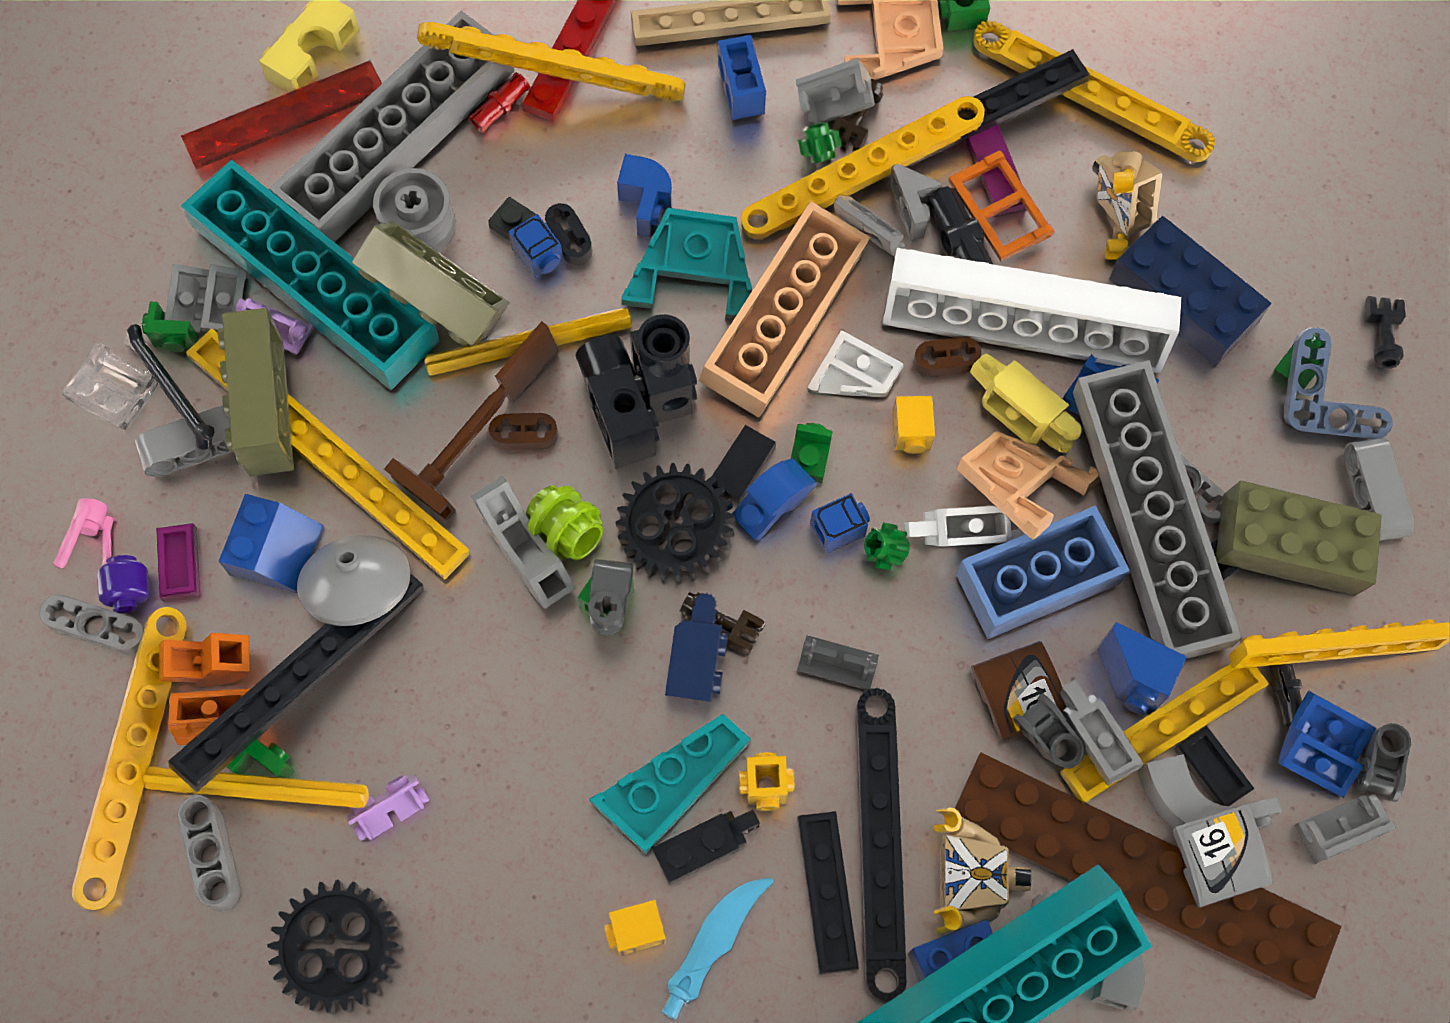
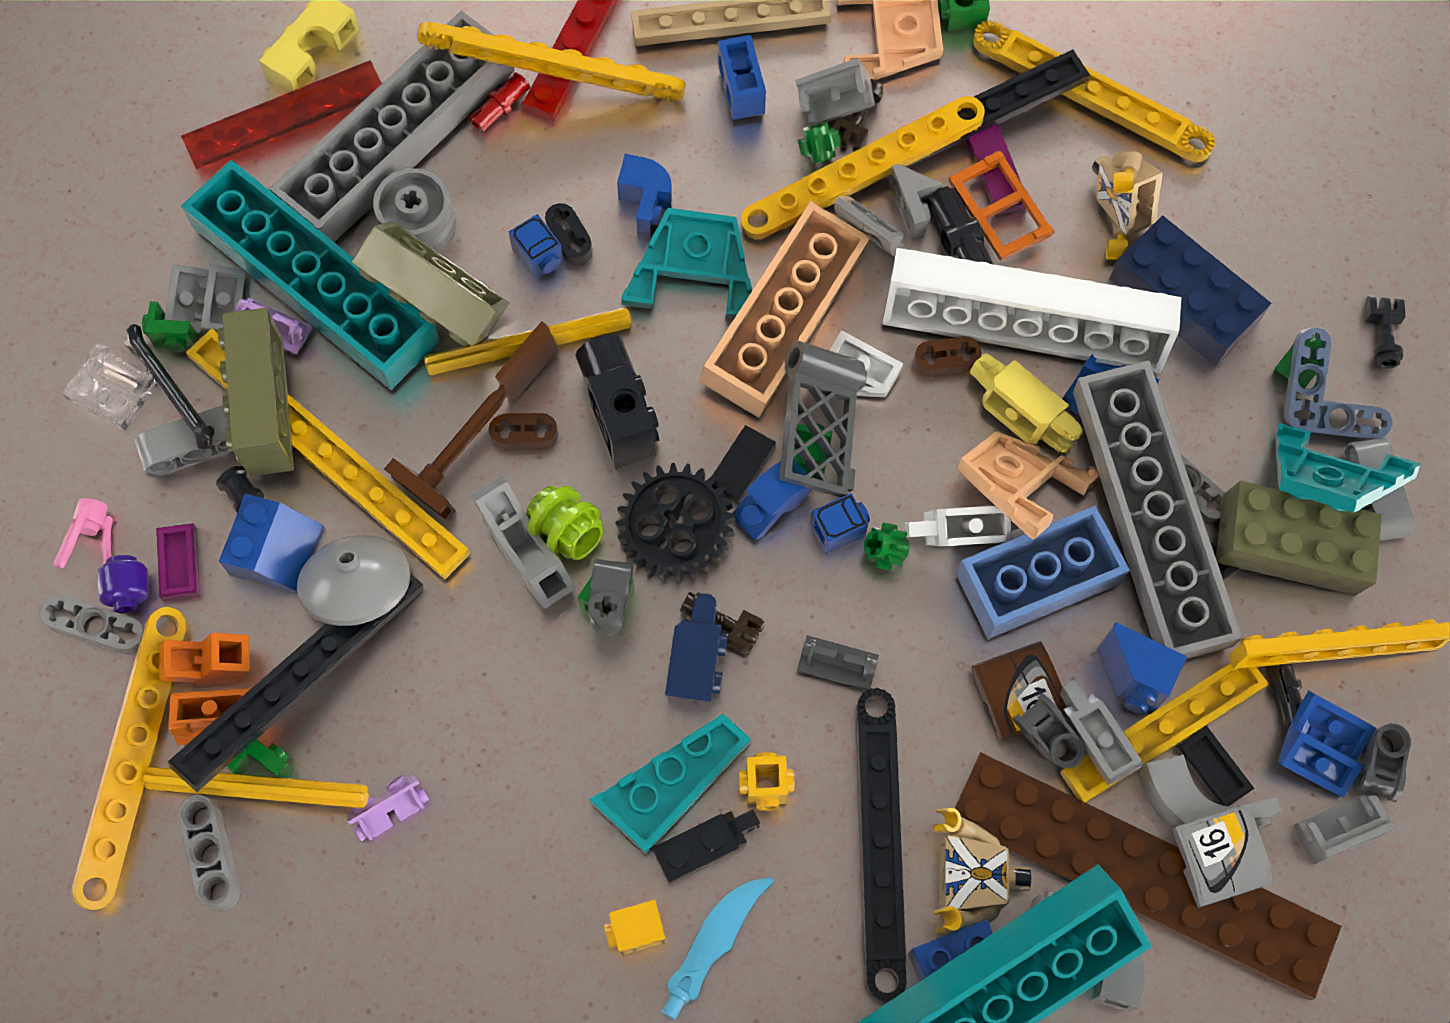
black gear [267,880,401,1014] -> none
pearl dark grey plate [488,196,536,241] -> none
black brick [629,314,697,423] -> none
black tile [797,811,859,975] -> none
yellow brick [892,396,935,454] -> none
none -> black bush [216,466,264,513]
none -> dark grey piece [779,341,867,497]
none -> teal wing [1275,423,1421,513]

